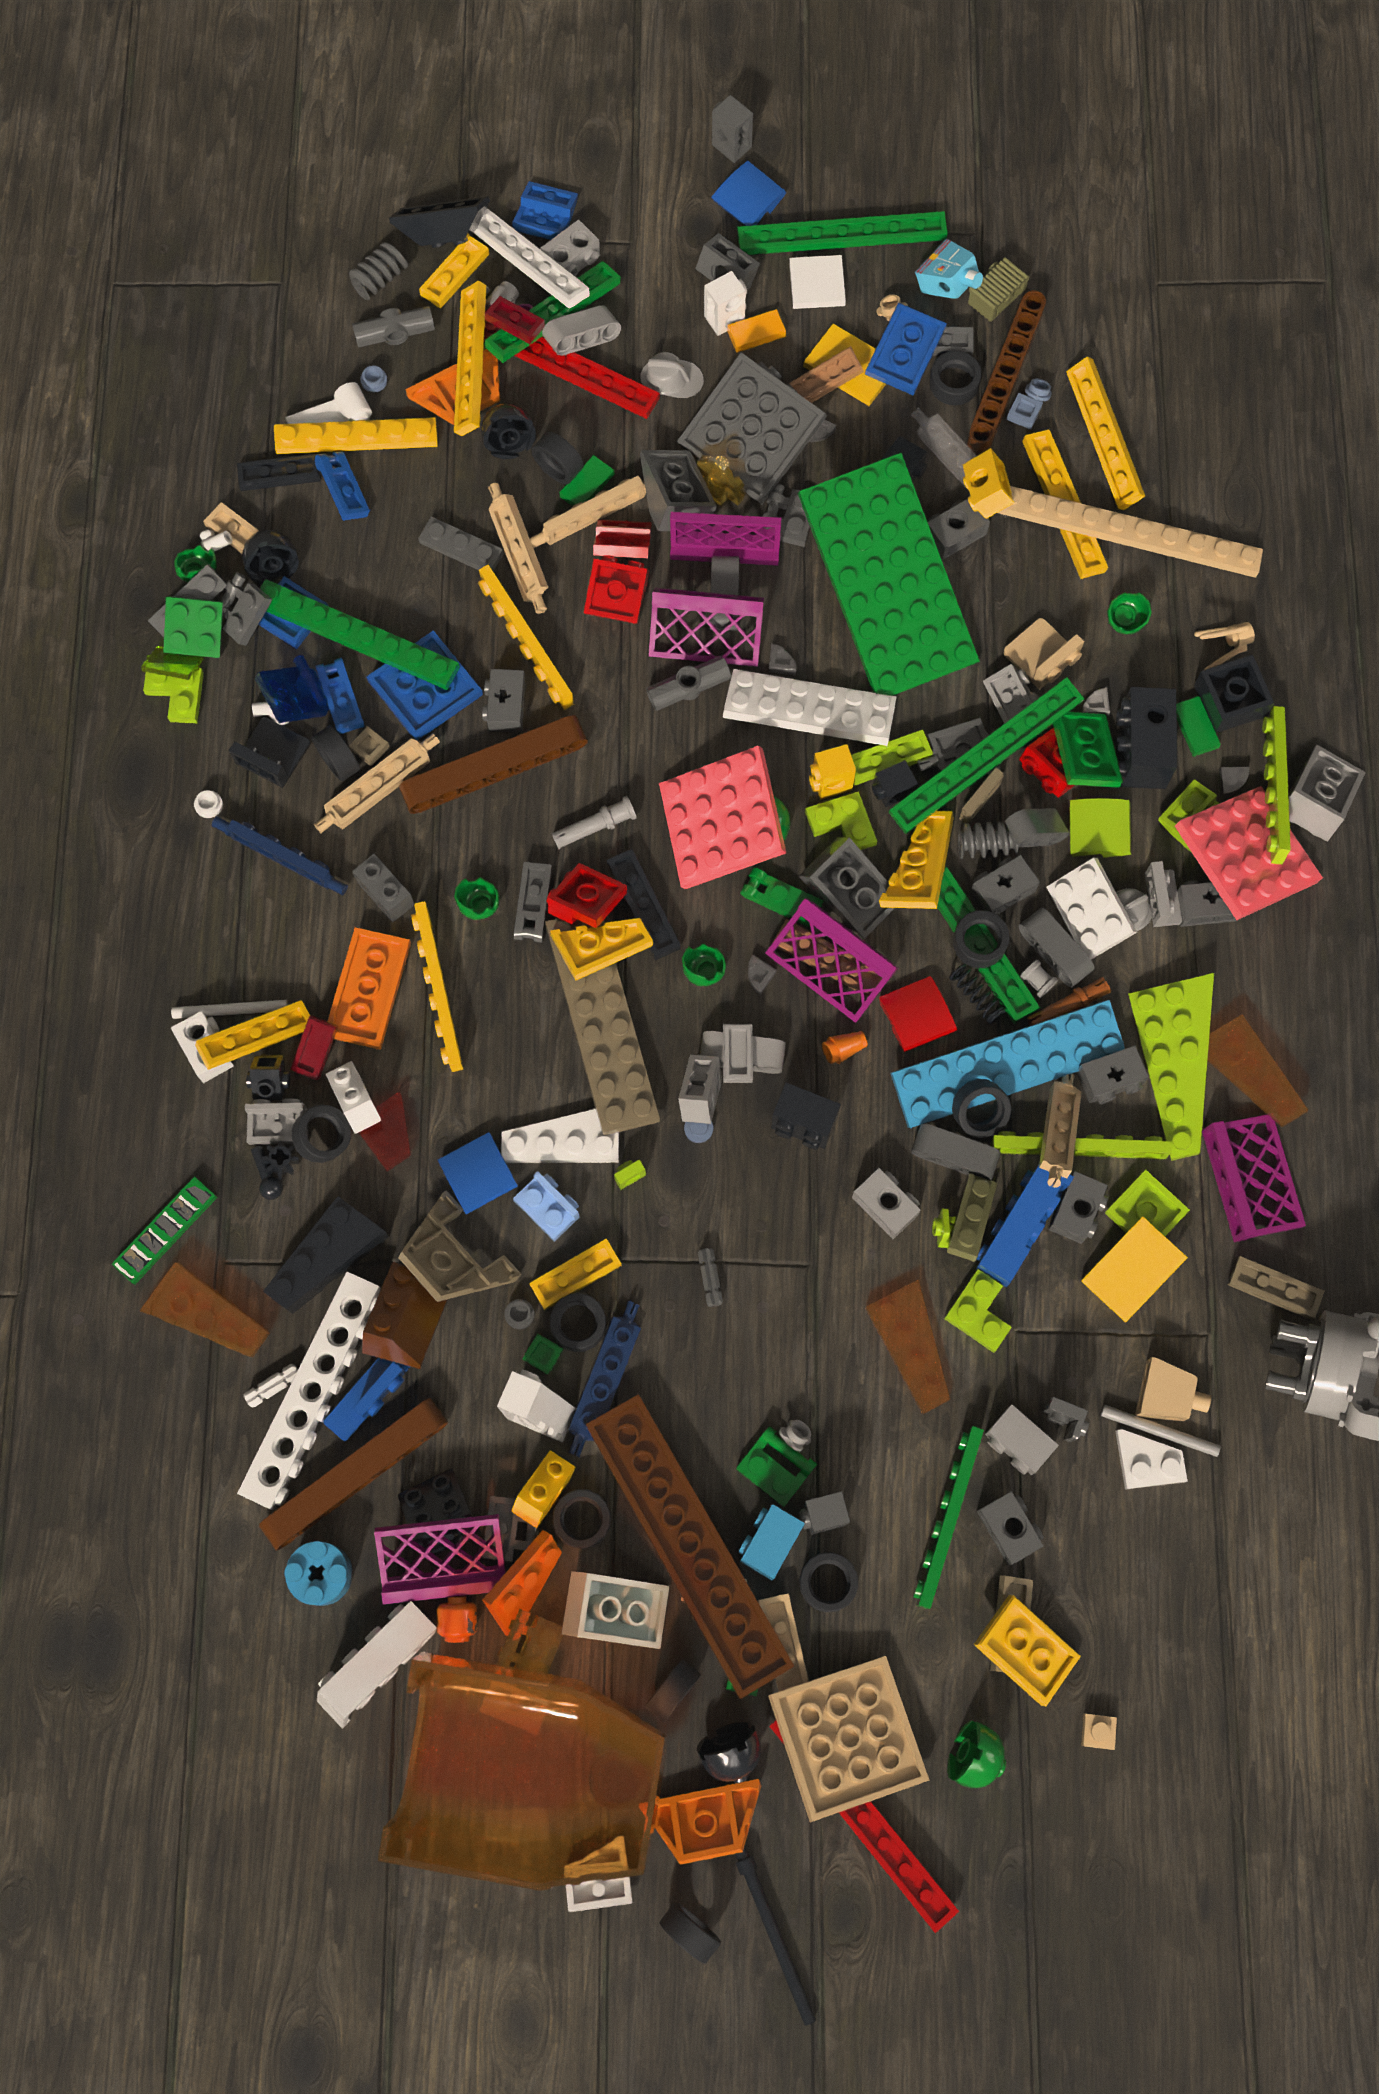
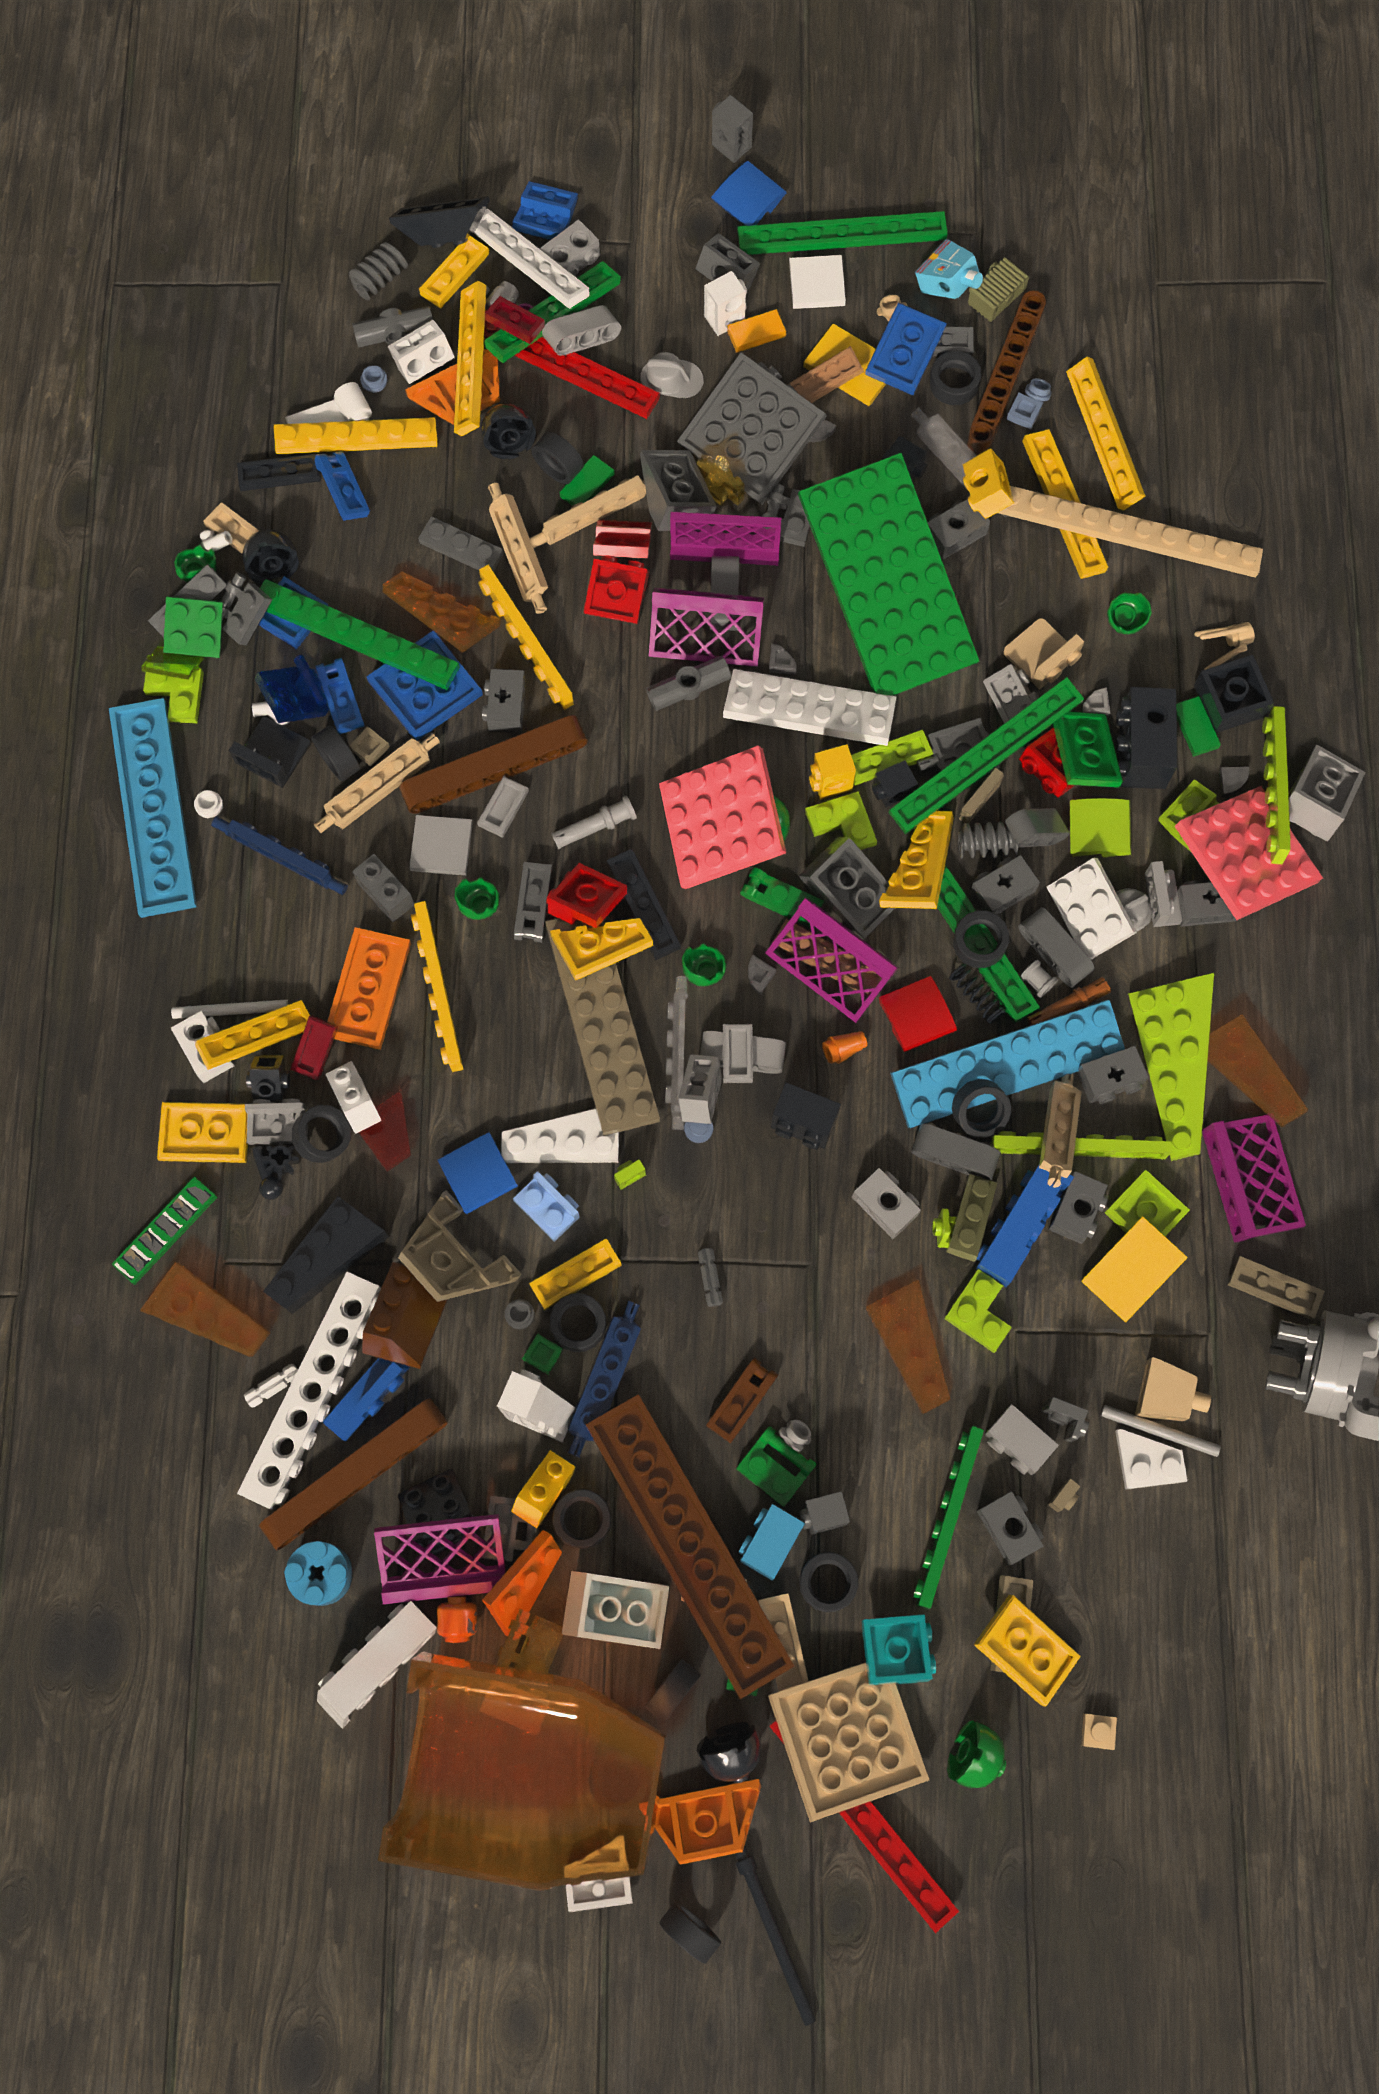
none -> dark azure plate [109,698,197,918]
none -> yellow tile [157,1102,248,1163]
none -> clear orange wing [382,572,501,653]
none -> white brick [388,320,454,384]
none -> light grey tile [409,815,473,876]
none -> light grey tile [477,776,529,838]
none -> clear plate [665,976,688,1130]
none -> reddish brown plate [706,1357,779,1444]
none -> teal plate [861,1615,936,1685]
none -> dark tan plate [1048,1479,1080,1512]

